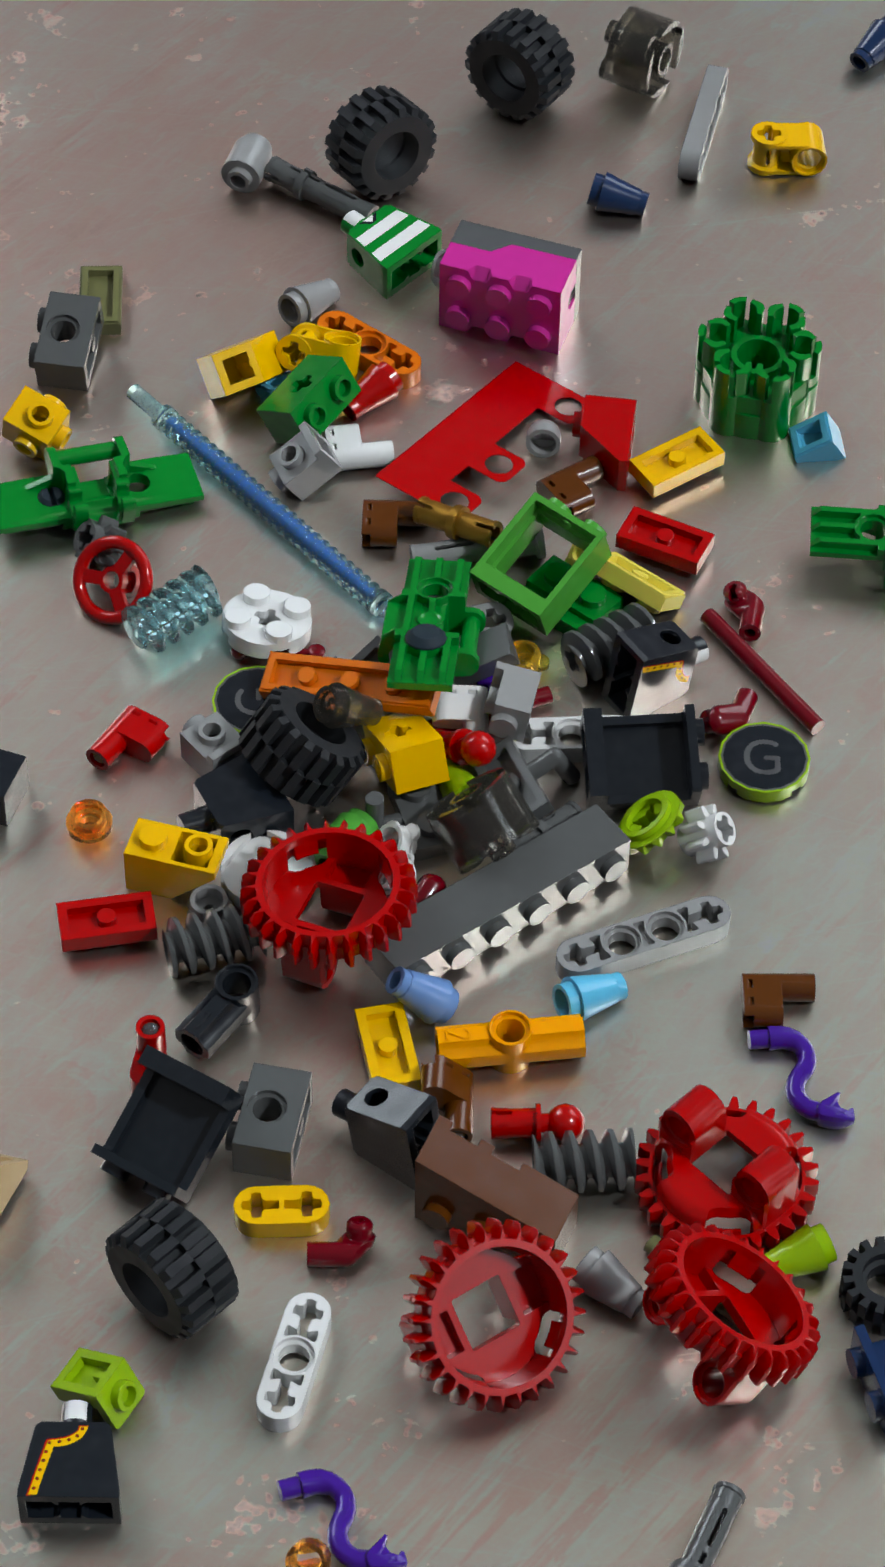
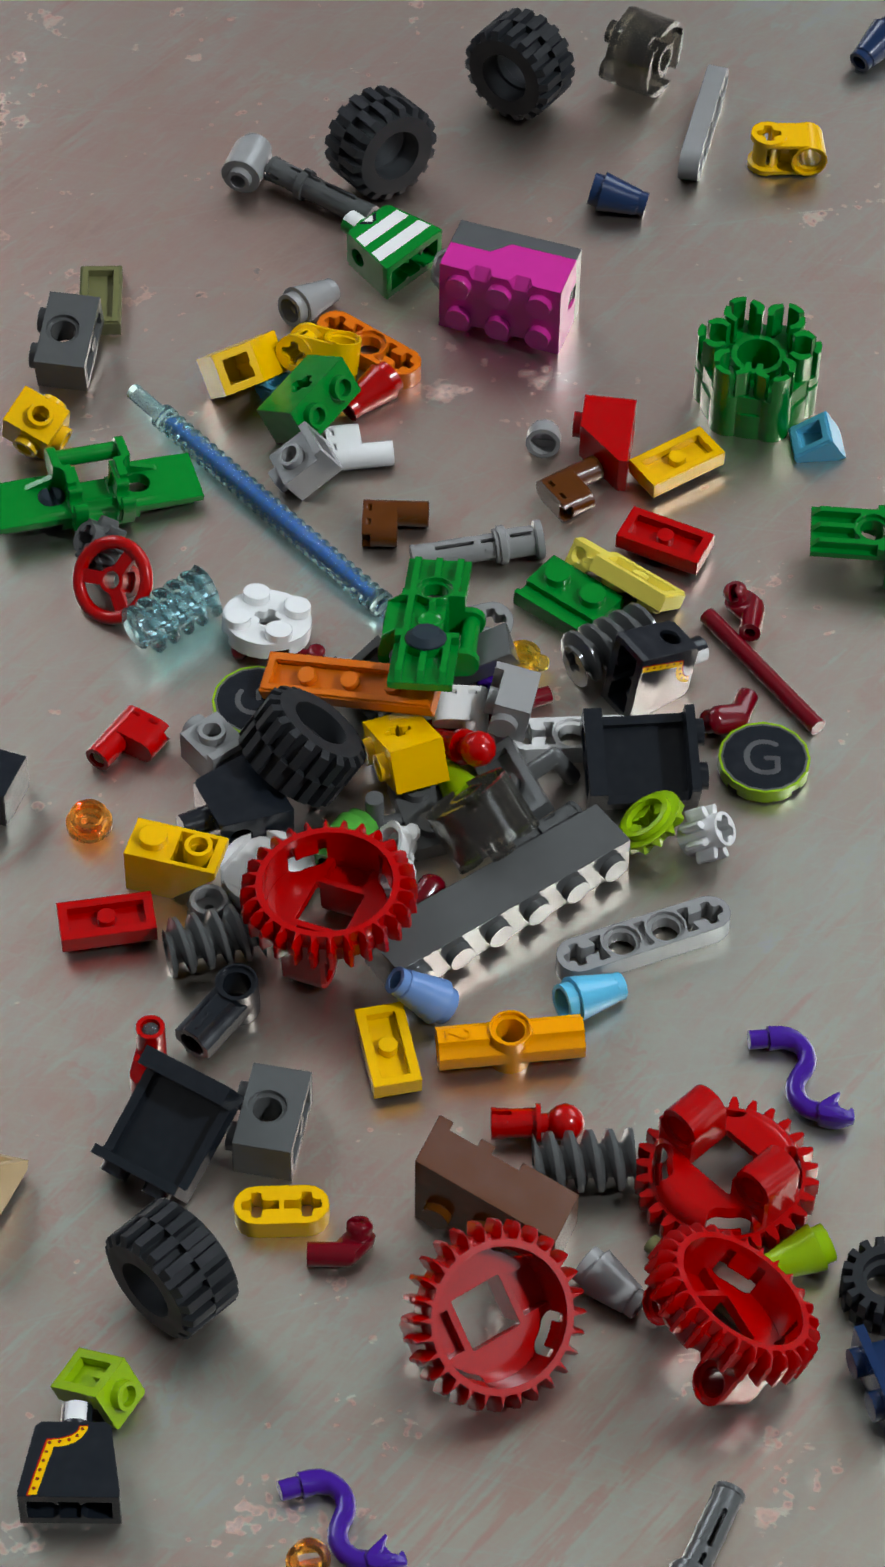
white beam [256,1292,332,1433] -> none
clear smoke cone [313,682,383,729] -> none
black torso [332,1076,440,1190] -> none
red piece [375,361,585,513] -> none
pearl gold pin [413,496,503,548] -> none
reddish brown piece [420,1054,474,1142] -> none
bright green window [469,492,612,636] -> none
reddish brown piece [741,973,816,1028] -> none

